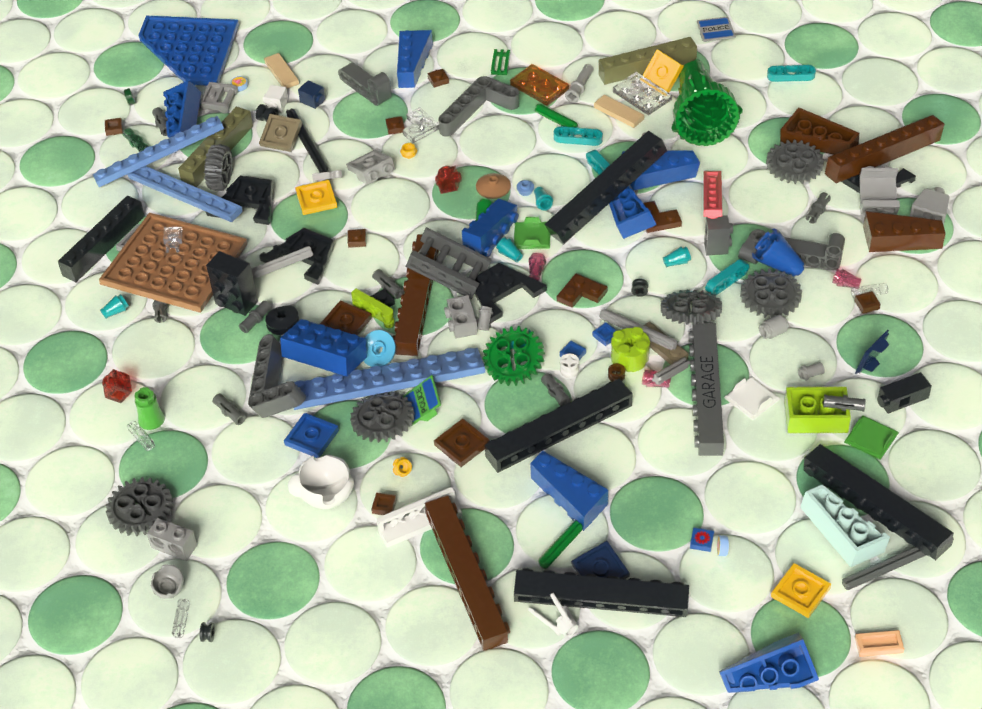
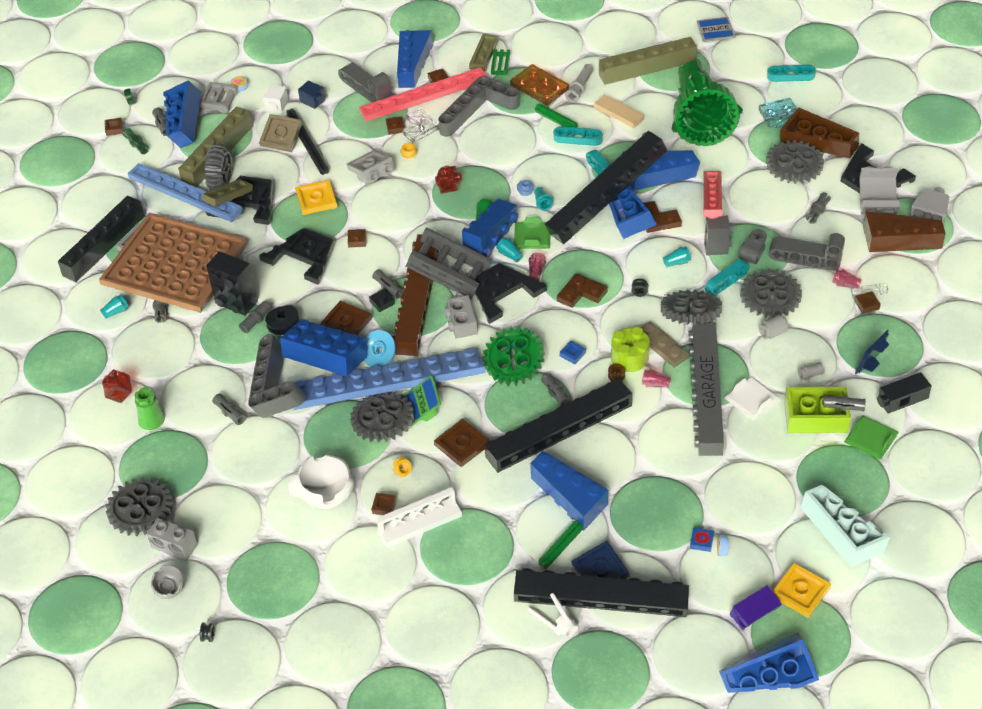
medium blue plate [93,116,224,187] -> none
clear axle [127,421,155,451] -> none
blue plate [138,15,239,86] -> none
clear plate [163,227,183,253] -> none
clear axle [171,599,190,638] -> none
light grey axle [251,246,313,279] -> none
black wheel [255,104,279,122] -> none
tan tile [264,53,299,89] -> none
blue plate [284,413,339,458] -> none
plate [312,170,342,182] -> none
lime plate [351,288,395,328] -> none
reddish brown brick [425,495,510,651] -> none
medium nougat dish [476,173,511,199] -> none
light grey pin [477,306,493,331] -> none
white wheel [560,353,579,378] -> none
blue tile [592,322,617,346] -> none
light grey axle [599,309,678,350] -> none
clear plate [613,72,672,116] -> none
yellow plate [641,49,684,95] -> none
light grey axle [652,358,690,385] -> none
blue cone [752,229,804,277] -> none
black brick [804,444,954,561] -> none
reddish brown brick [825,115,945,183] -> none
dark grey axle [842,538,954,590] -> none
light nougat tile [855,630,904,657] -> none
none -> olive plate [202,179,253,206]
none -> coral plate [359,67,488,122]
none -> olive plate [469,34,498,71]
none -> dark purple hinge [729,585,782,630]
none -> clear light blue plate [758,98,797,128]

